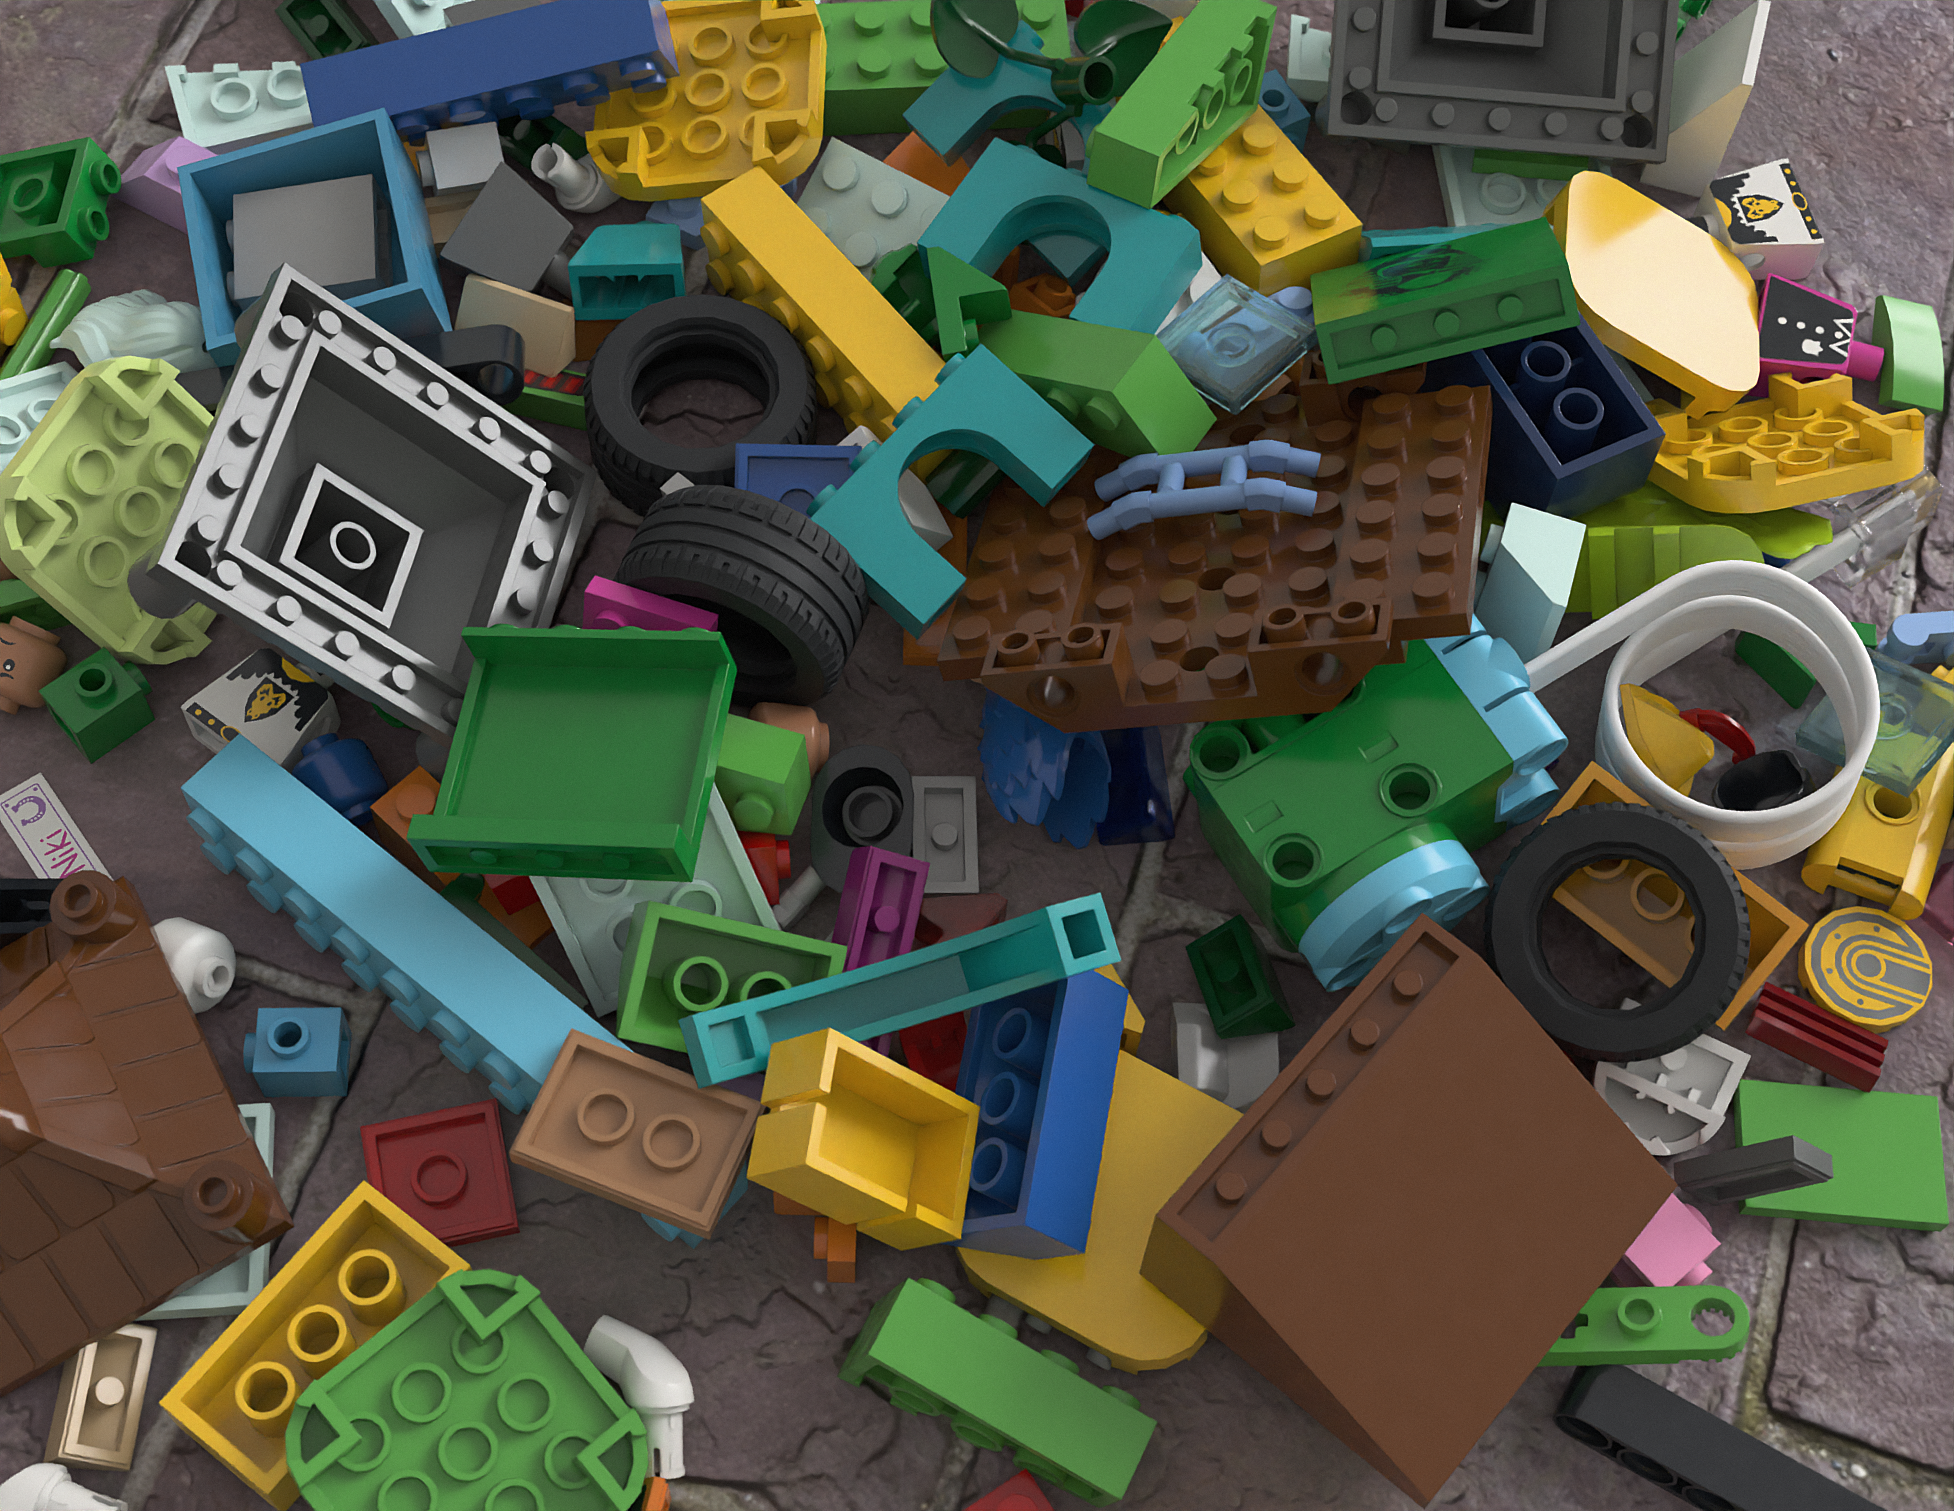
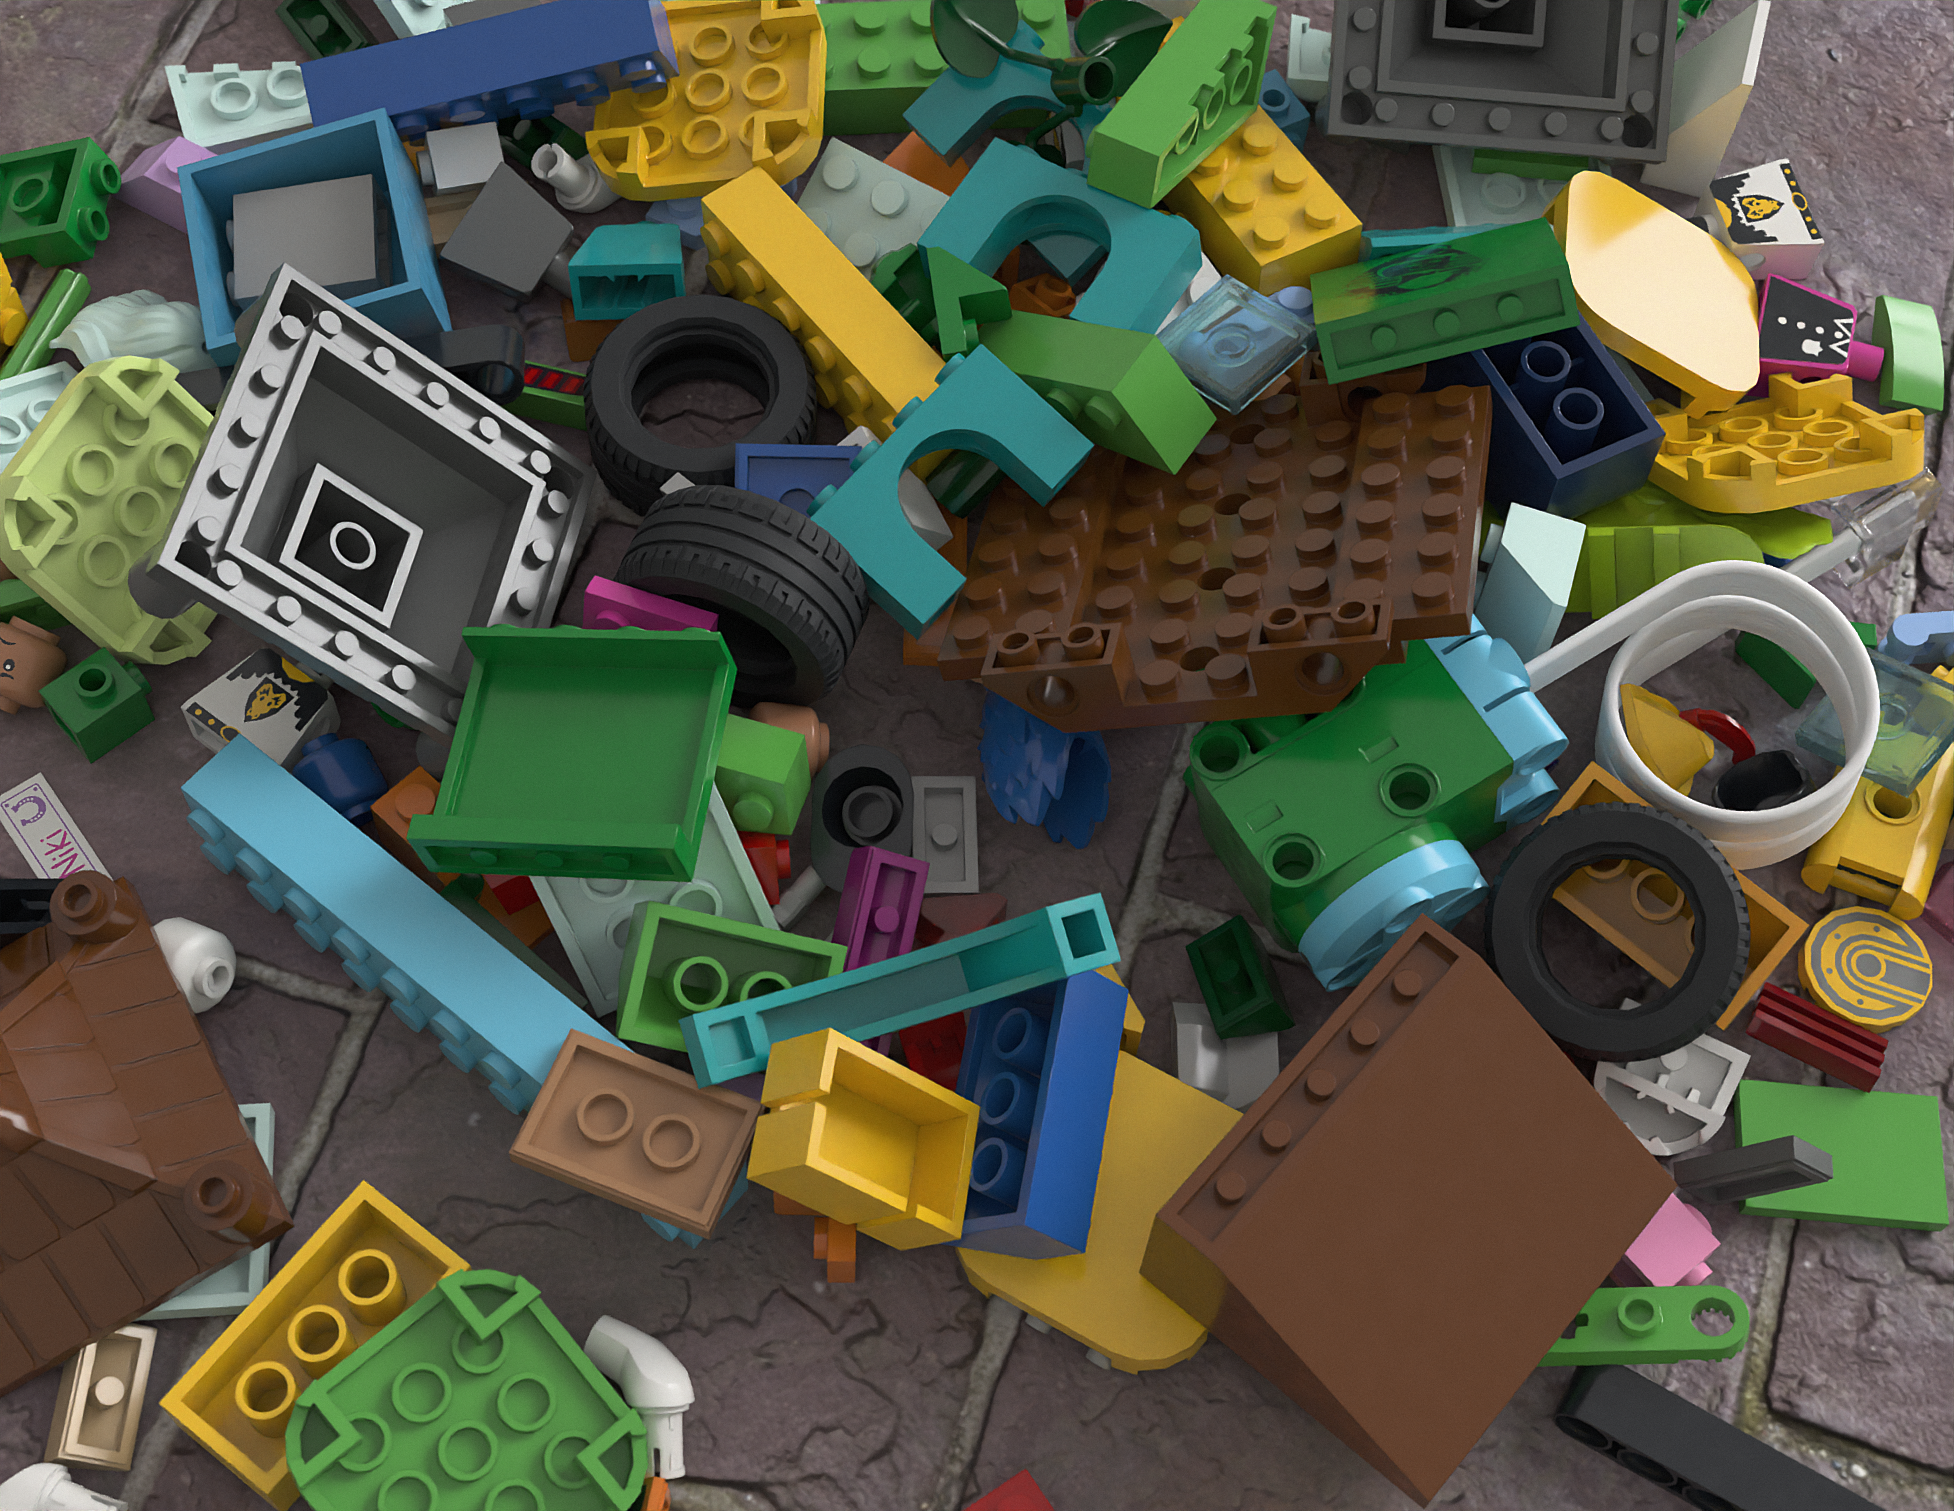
dark azure brick [243,1007,352,1097] -> none
red tile [360,1098,520,1248] -> none
tan slope [454,273,576,377] -> none
bright green wedge [837,1278,1157,1508] -> none
medium blue piece [1087,440,1321,540] -> none
clear blue slope [1096,726,1176,846] -> none

